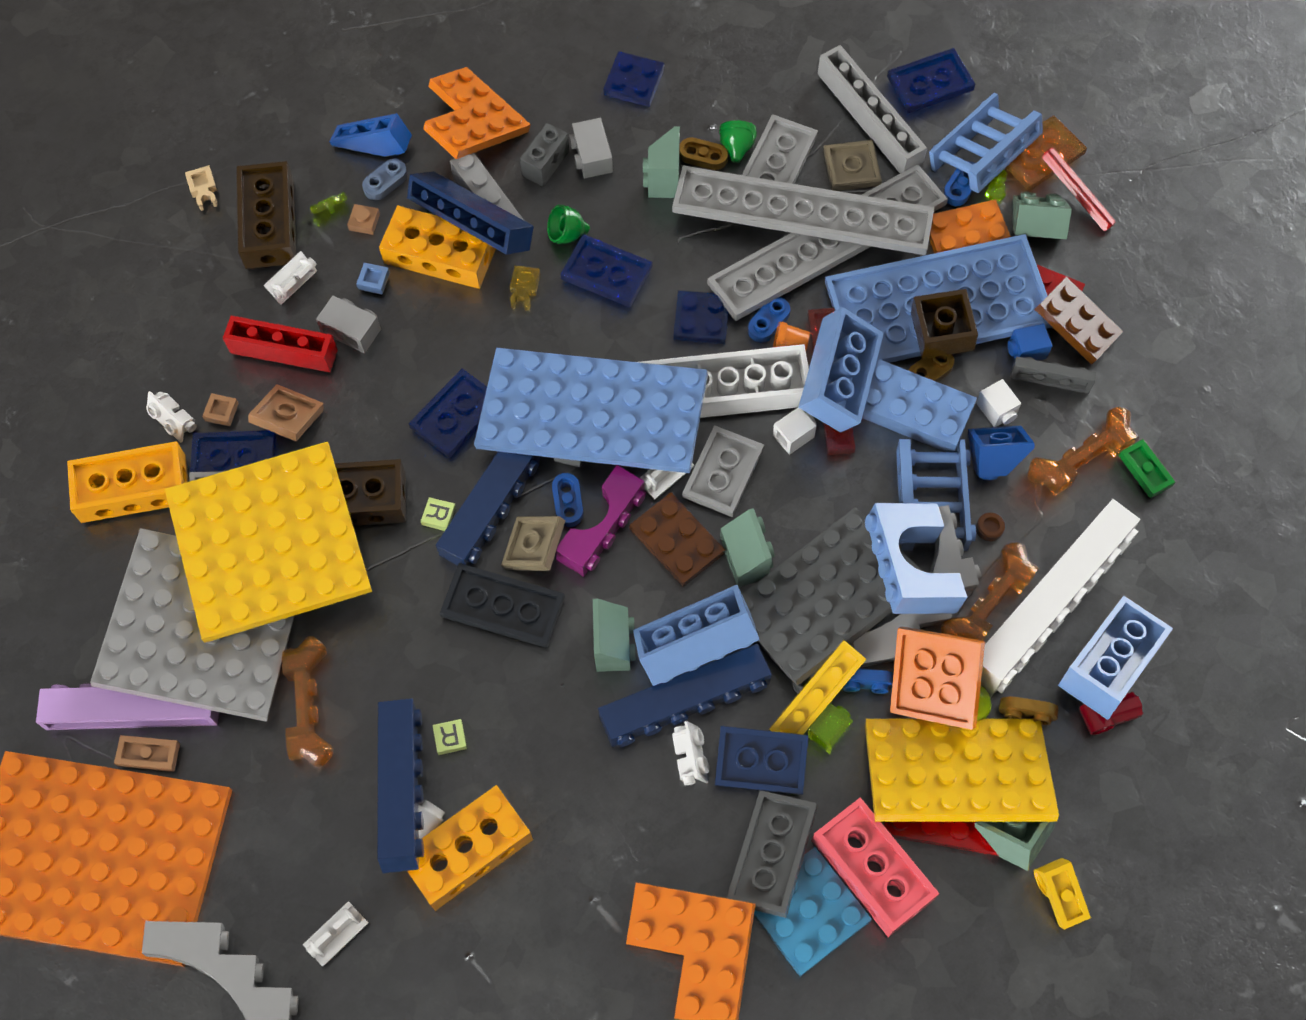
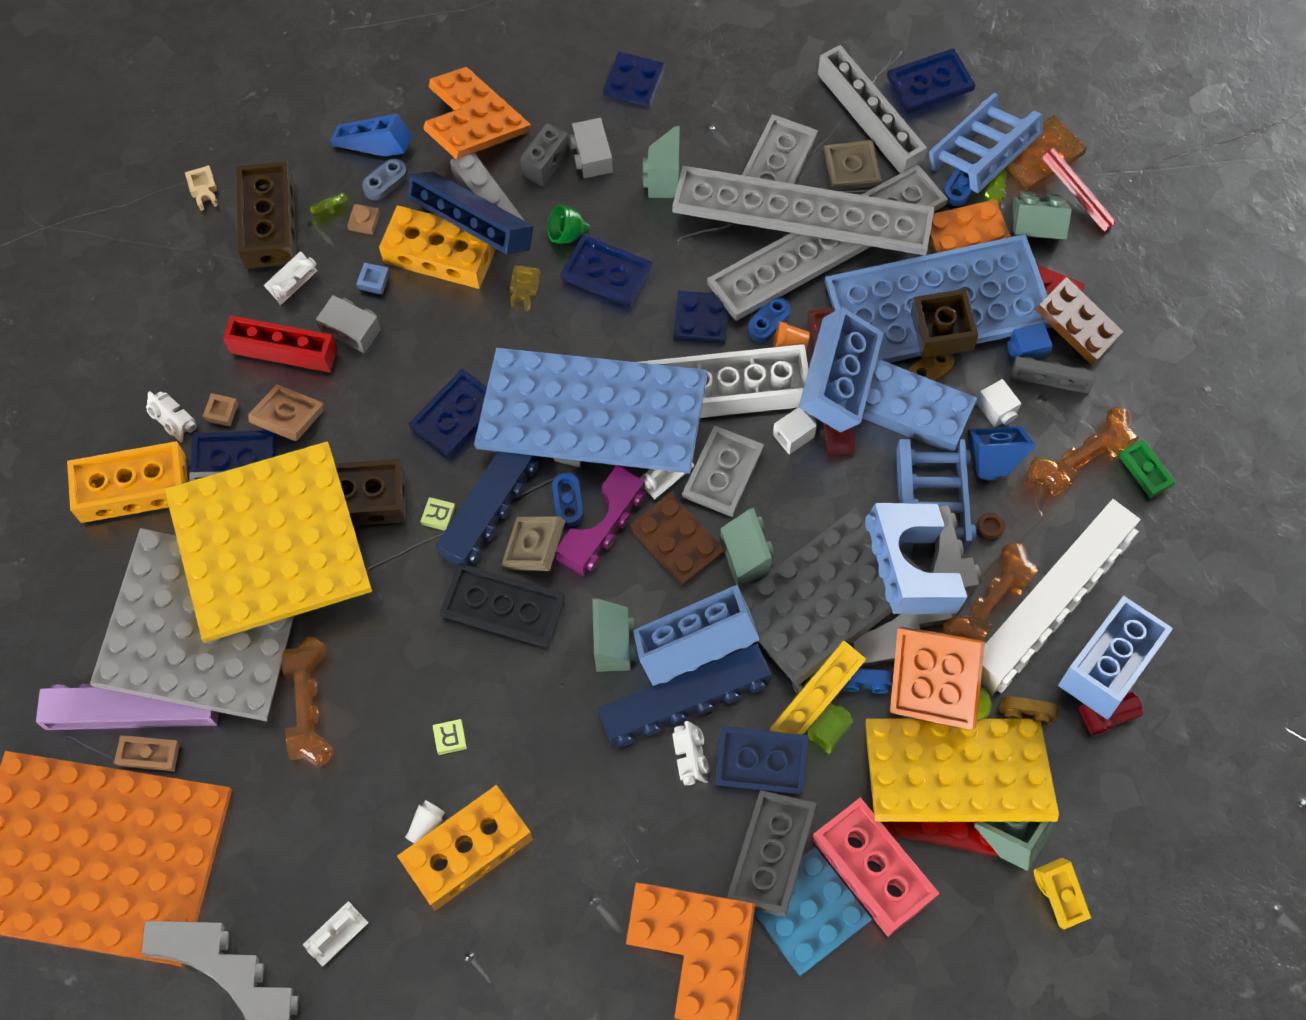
dark blue brick [377,698,424,873] -> none
pearl gold plate [679,137,728,170] -> none
green helmet [719,120,757,162] -> none

